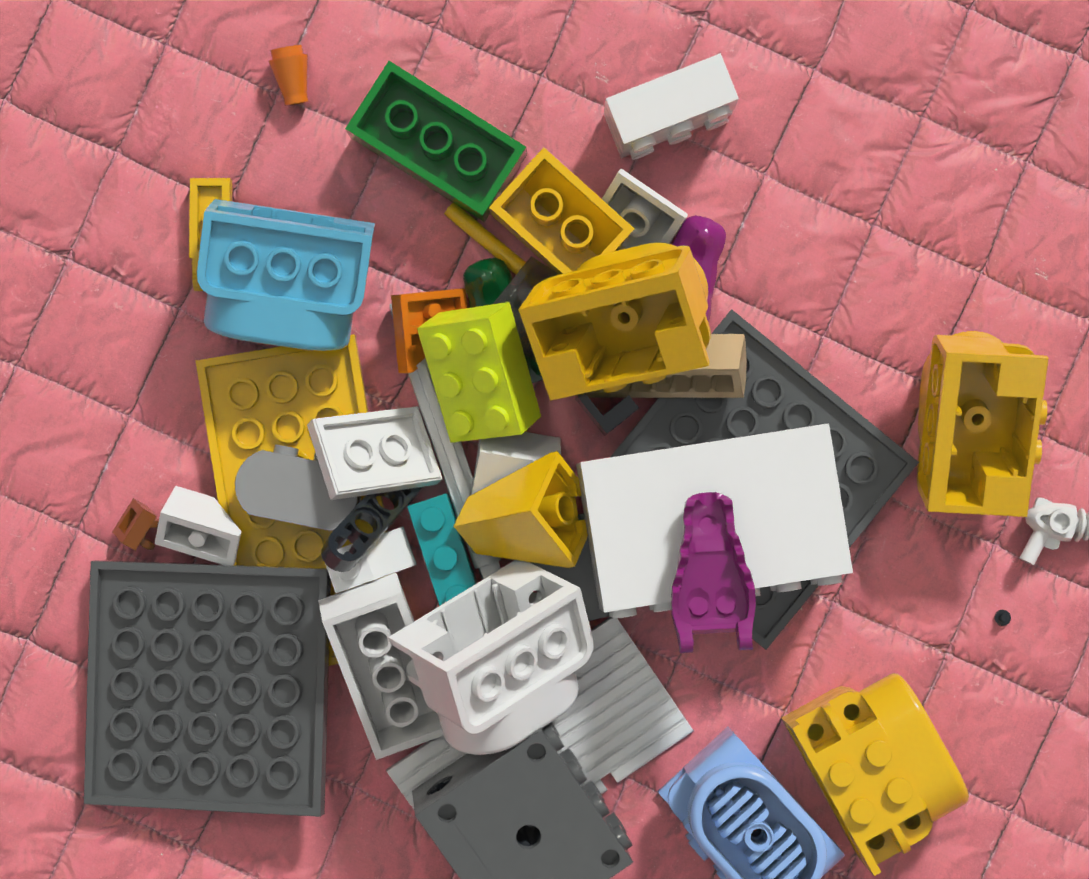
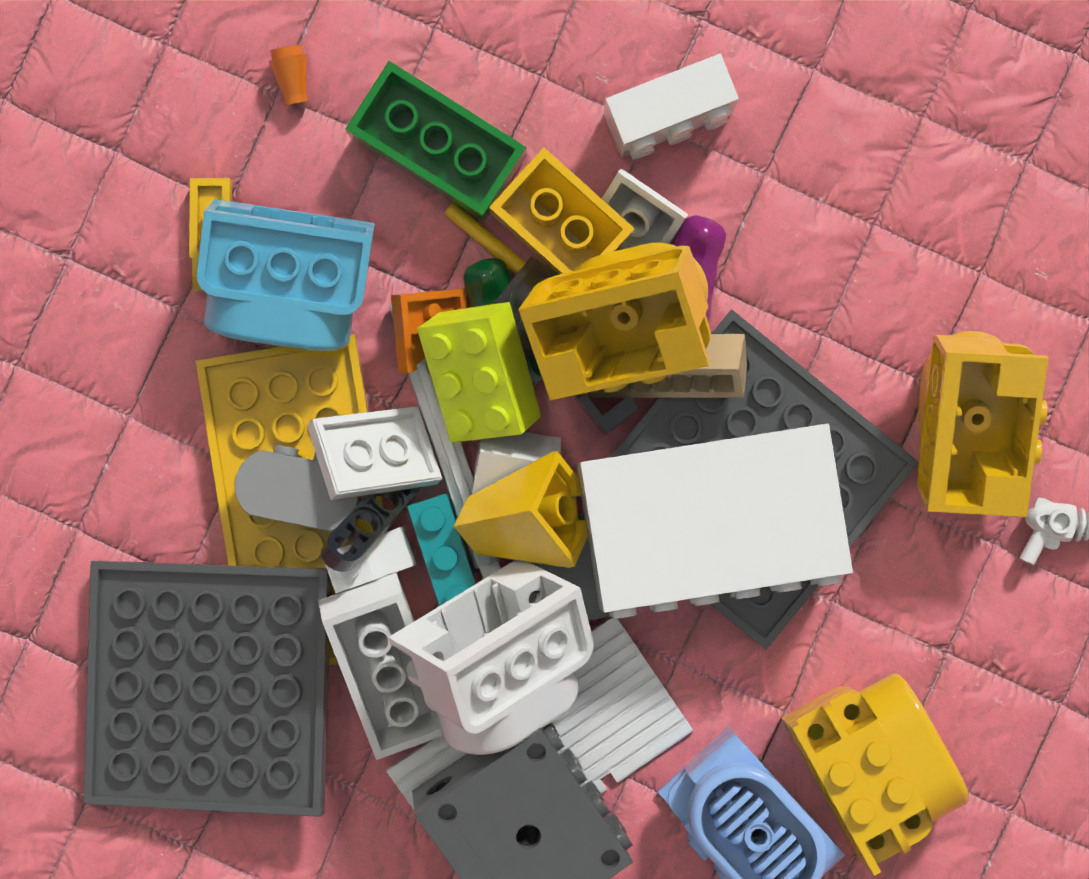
dark orange tile [112,498,159,551] -> none
white slope [155,486,241,566] -> none
magenta animal [671,492,756,653] -> none
black piece [994,610,1011,626] -> none

